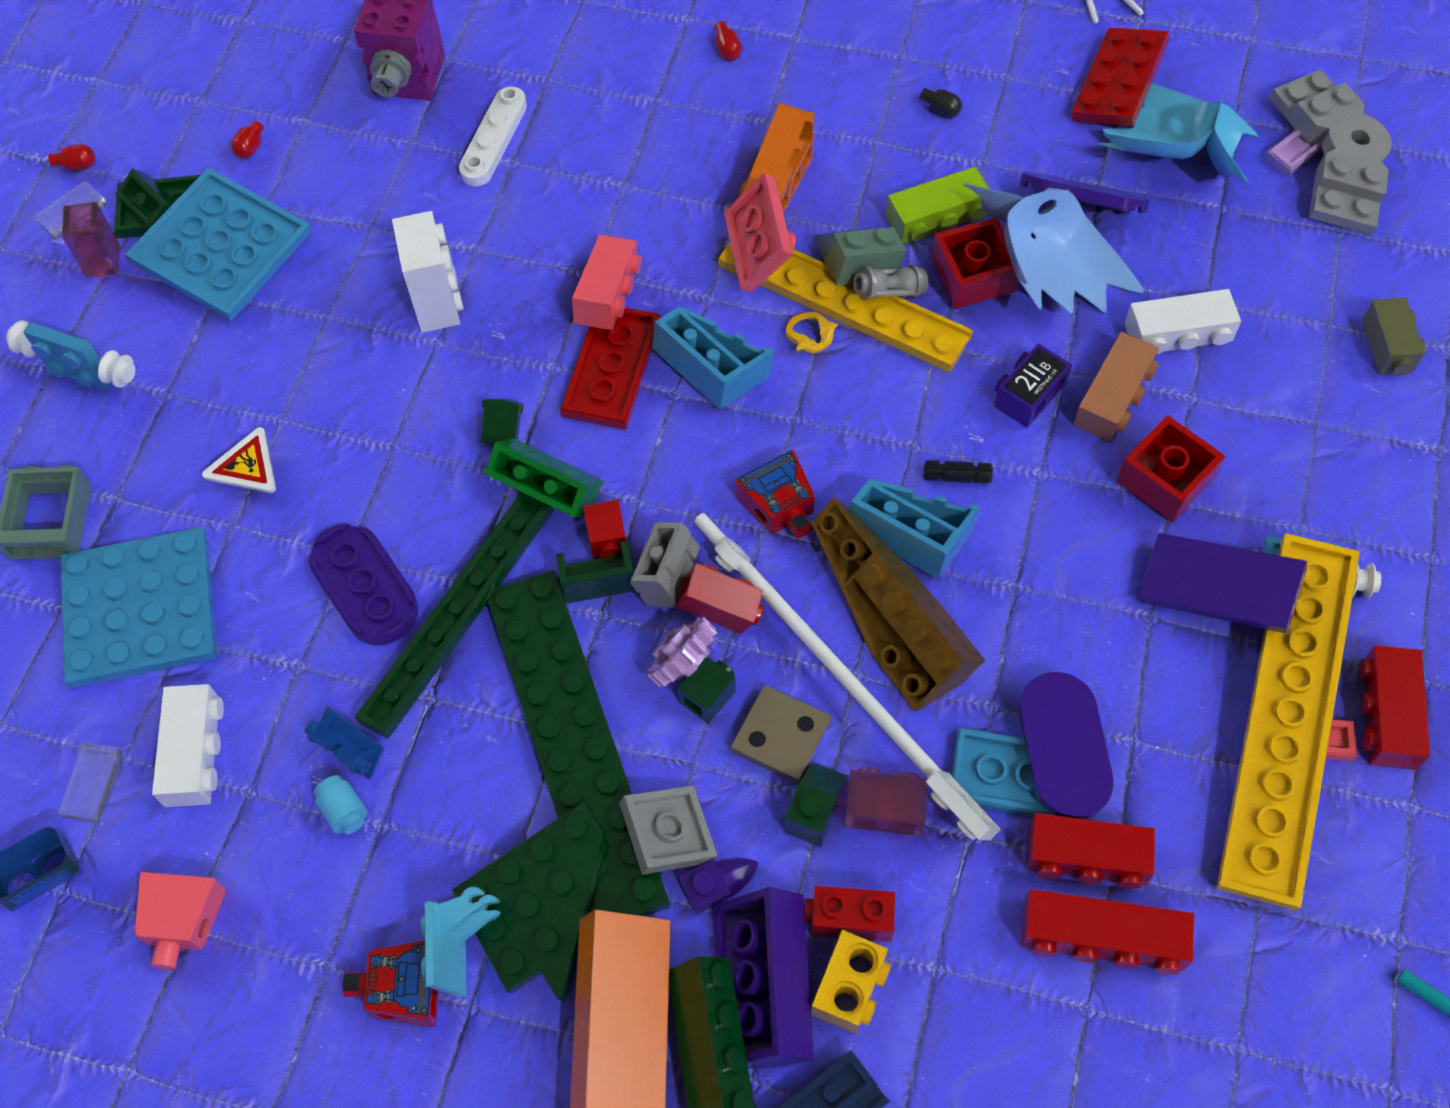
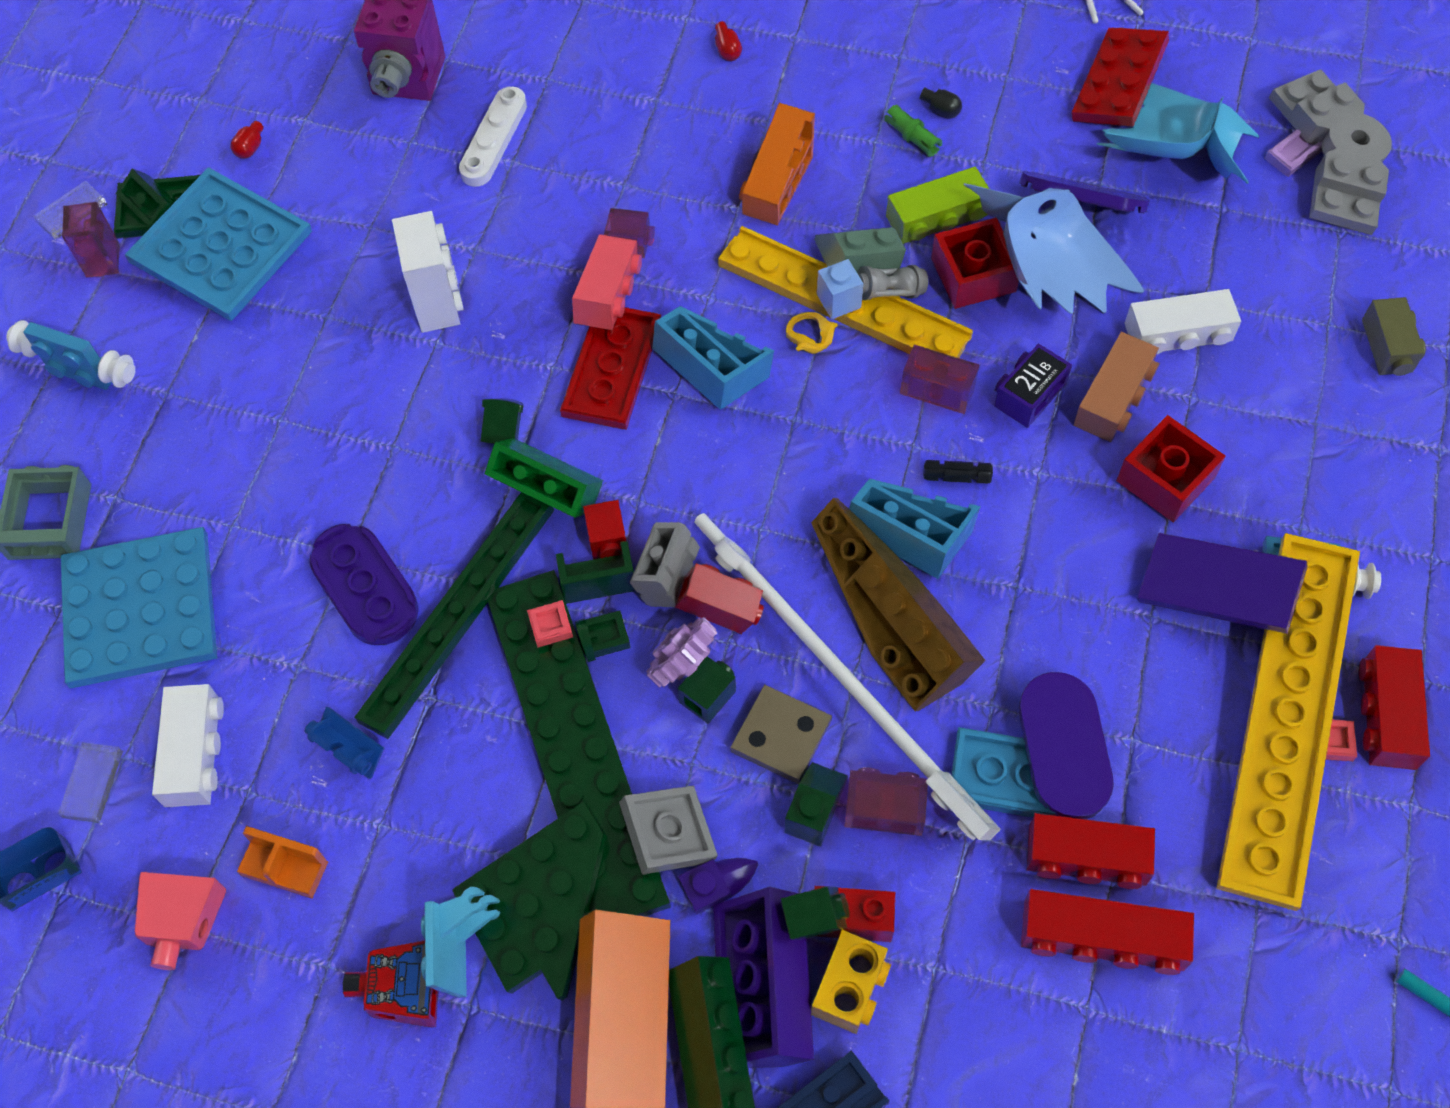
red cylinder [48,144,95,171] -> none
piece [202,427,276,493] -> none
medium azure brick [313,775,368,835] -> none
coral plate [724,173,796,293] -> none
torso [735,450,815,539] -> none
none -> orange panel [237,826,328,899]
none -> coral tile [527,600,573,648]
none -> dark green tile [575,610,630,662]
none -> clear pink brick [604,208,655,258]
none -> dark green brick [781,886,850,940]
none -> light blue brick [817,259,863,320]
none -> bright green pin [884,105,942,157]
none -> clear pink brick [900,344,980,414]

